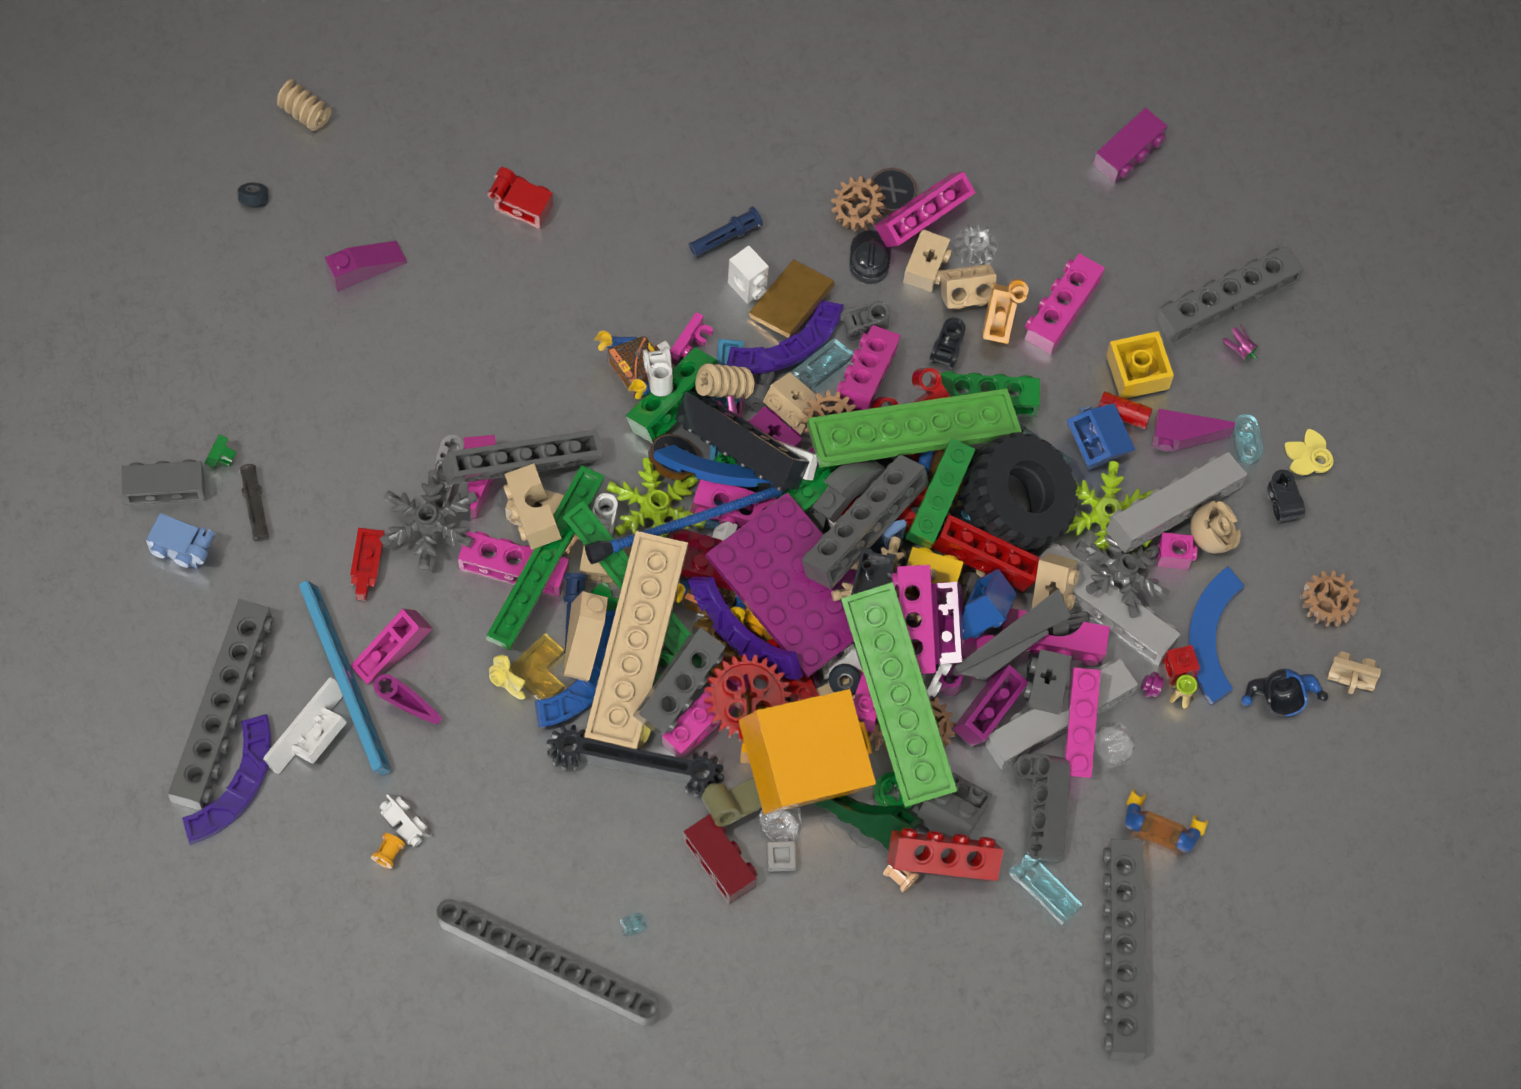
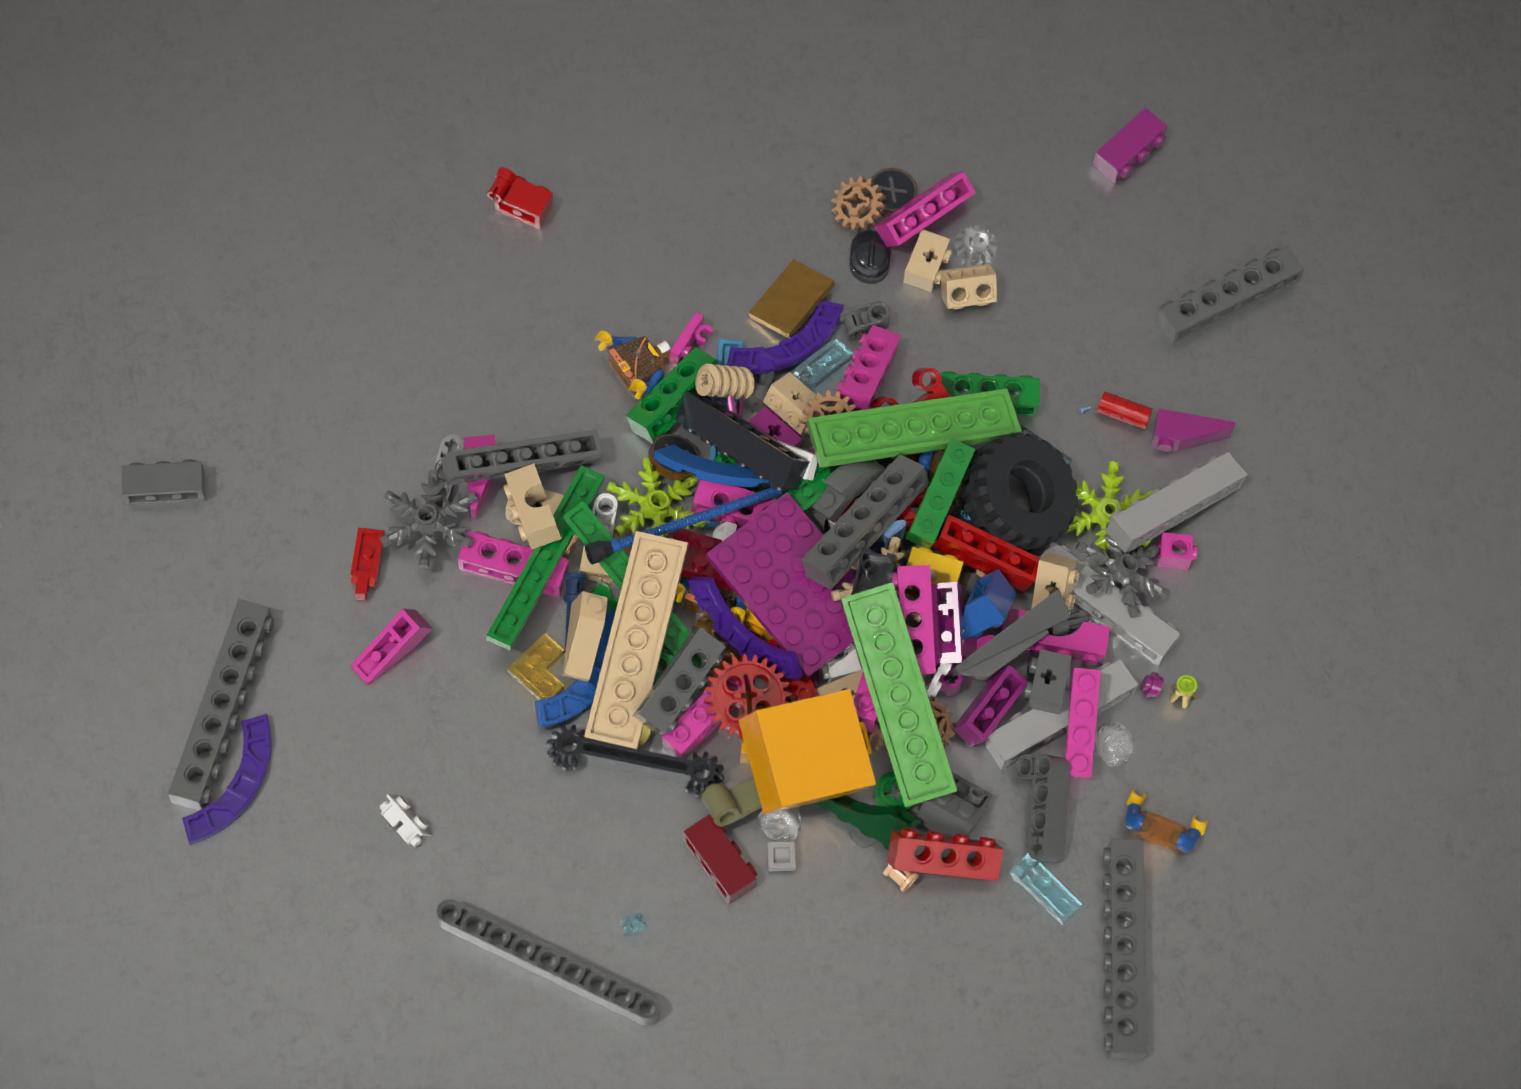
medium blue hinge [146,513,216,569] -> none
green tile [204,434,236,468] -> none
black wheel [238,183,268,206] -> none
clear smoke pin [239,464,270,542] -> none
white bracket [263,677,347,774] -> none
tan piece [277,79,332,131] -> none
dark azure tile [298,580,392,776] -> none
magenta slope [325,241,407,292] -> none
light orange bush [371,833,405,869] -> none
magenta piece [373,674,442,725] -> none
light yellow plate [489,655,526,699] -> none
white piece [643,347,673,396] -> none
dark blue pin [688,206,763,257] -> none
white brick [728,245,769,304] -> none
black wheel [828,663,861,695] -> none
black piece [929,317,966,370] -> none
light orange hinge [982,279,1028,344] -> none
dark pink brick [1025,253,1105,354] -> none
blue slope [1067,403,1135,471] -> none
yellow brick [1106,331,1174,399] -> none
red brick [1162,645,1200,686] -> none
blue tile [1188,566,1244,706] -> none
tan cylinder [1190,501,1241,554] -> none
flat silver piece [1222,323,1259,360] -> none
clear light blue plate [1232,414,1263,465] -> none
black piece [1241,668,1328,717] -> none
black piece [1267,469,1305,523] -> none
light yellow plate [1284,429,1333,475] -> none
medium nougat gear [1301,570,1360,627] -> none
tan hips [1327,651,1381,694] -> none

